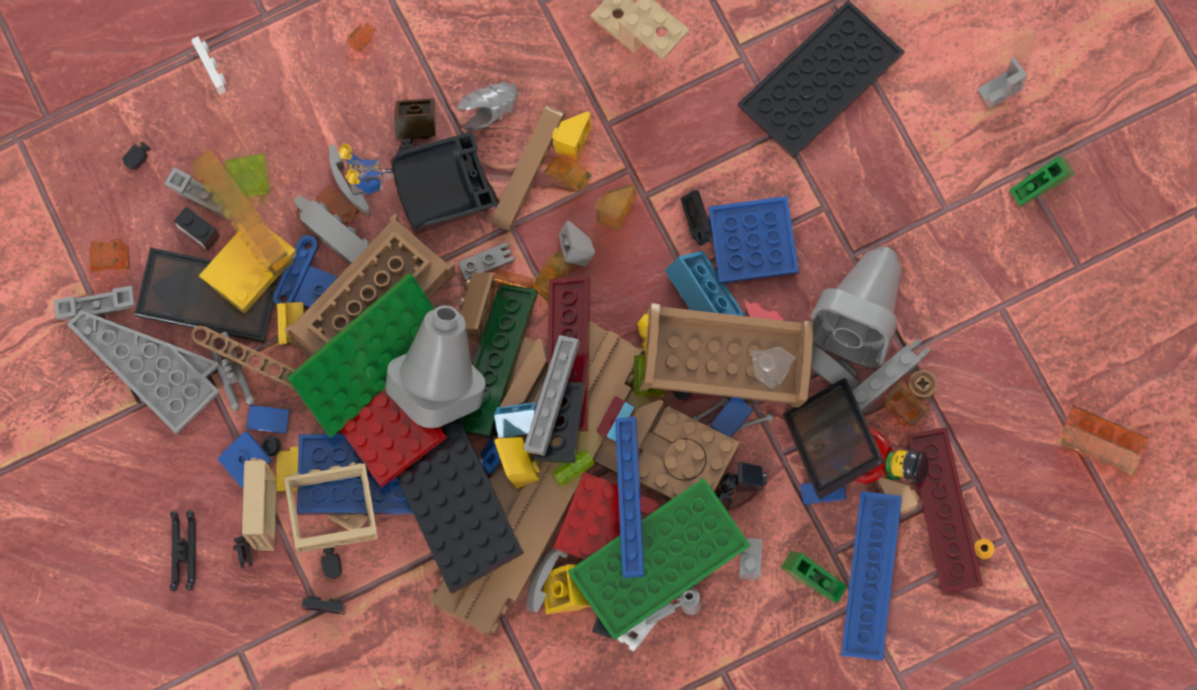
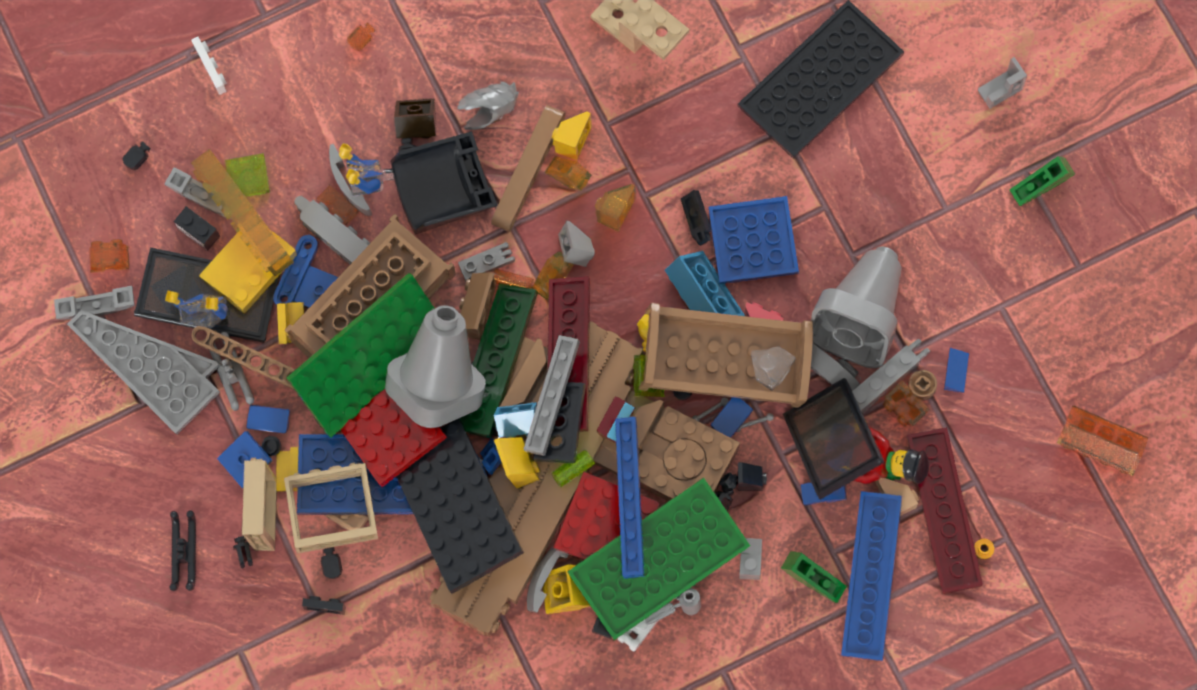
none -> torso [165,290,228,328]
none -> blue slope [944,348,969,393]

